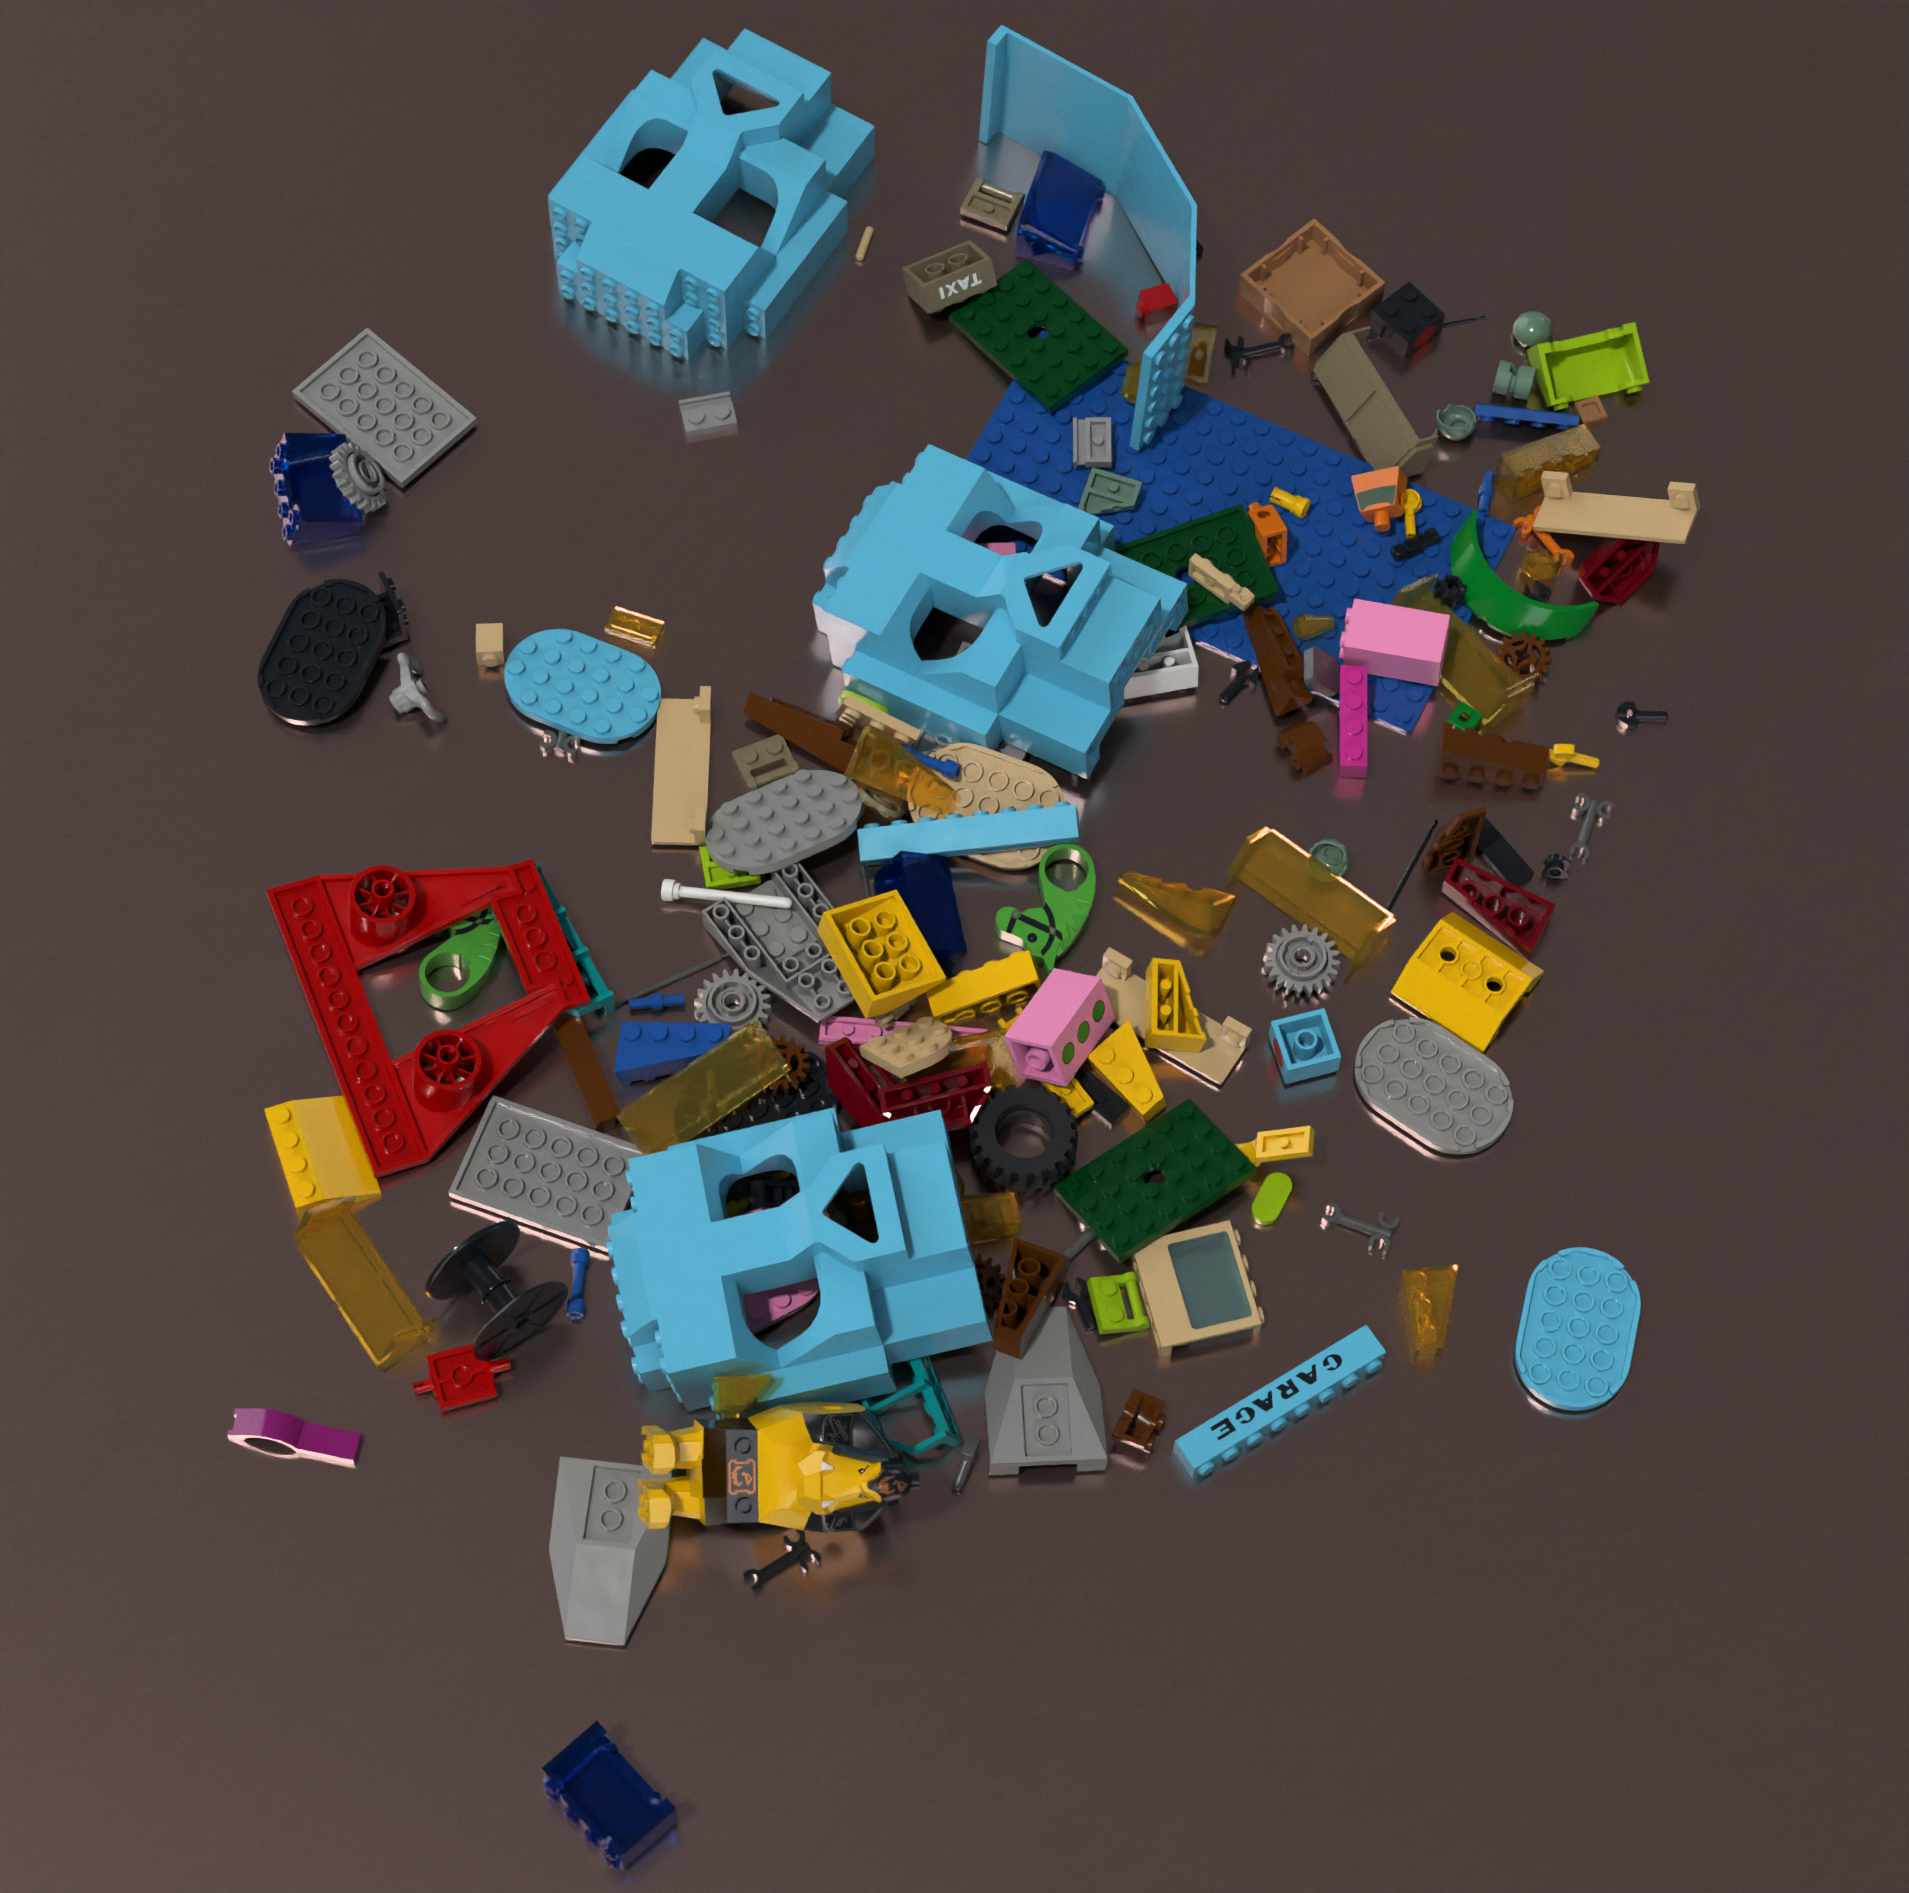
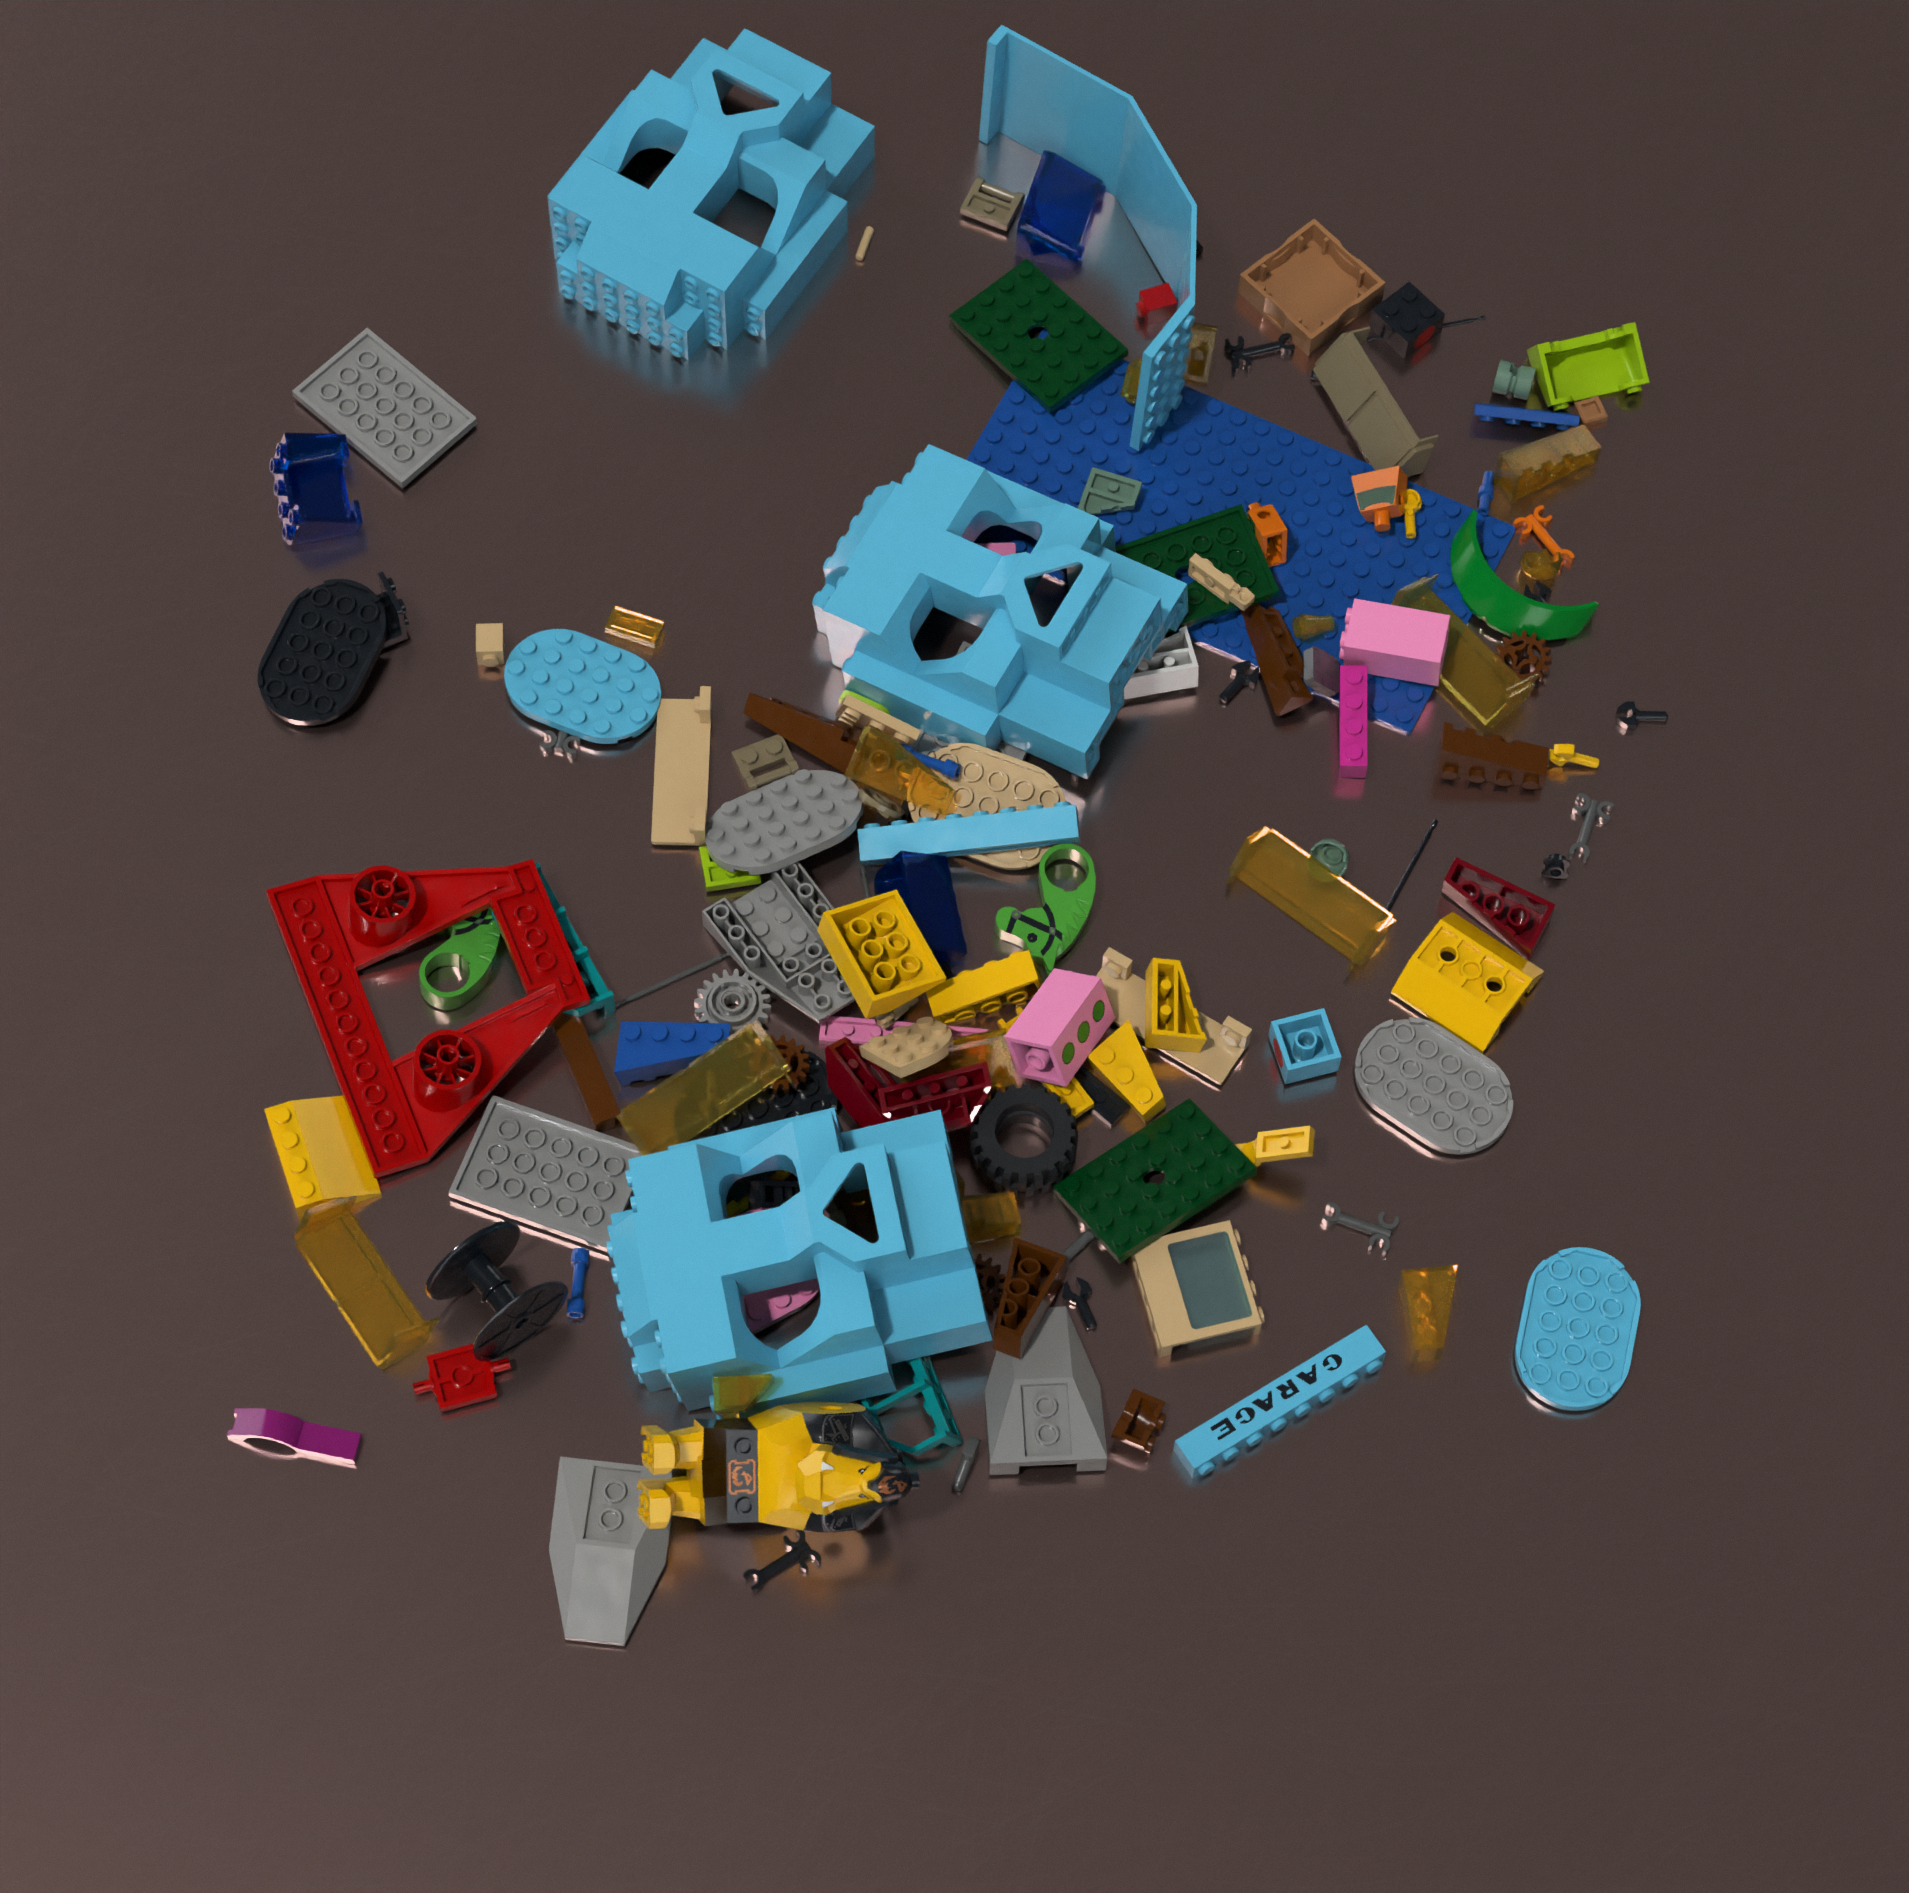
light grey gear [329,442,388,513] -> none
light grey piece [389,652,447,722] -> none
clear blue windscreen [541,1721,678,1870] -> none
blue bar [629,993,685,1011] -> none
white piece [661,879,792,908] -> none
light grey plate [679,391,737,437] -> none
dark tan brick [901,240,997,314] -> none
light grey plate [1073,417,1112,468] -> none
lime plate [1086,1272,1150,1335] -> none
clear yellow wedge [1115,871,1237,939] -> none
lime tile [1251,1172,1292,1225] -> none
light grey gear [1263,924,1340,998] -> none
yellow pin [1269,487,1311,519] -> none
reddish brown cylinder [1275,718,1333,776] -> none
black axle [1390,528,1440,561] -> none
reddish brown wedge [1420,807,1486,877] -> none
black gear [1433,574,1467,608] -> none
sand green hair [1436,404,1477,441] -> none
green piece [1446,701,1483,732] -> none
black tile [1476,817,1534,886] -> none
sand green hair [1513,311,1553,348] -> none
tan bracket [1533,471,1700,544] -> none
dark red wedge [1578,537,1659,604] -> none

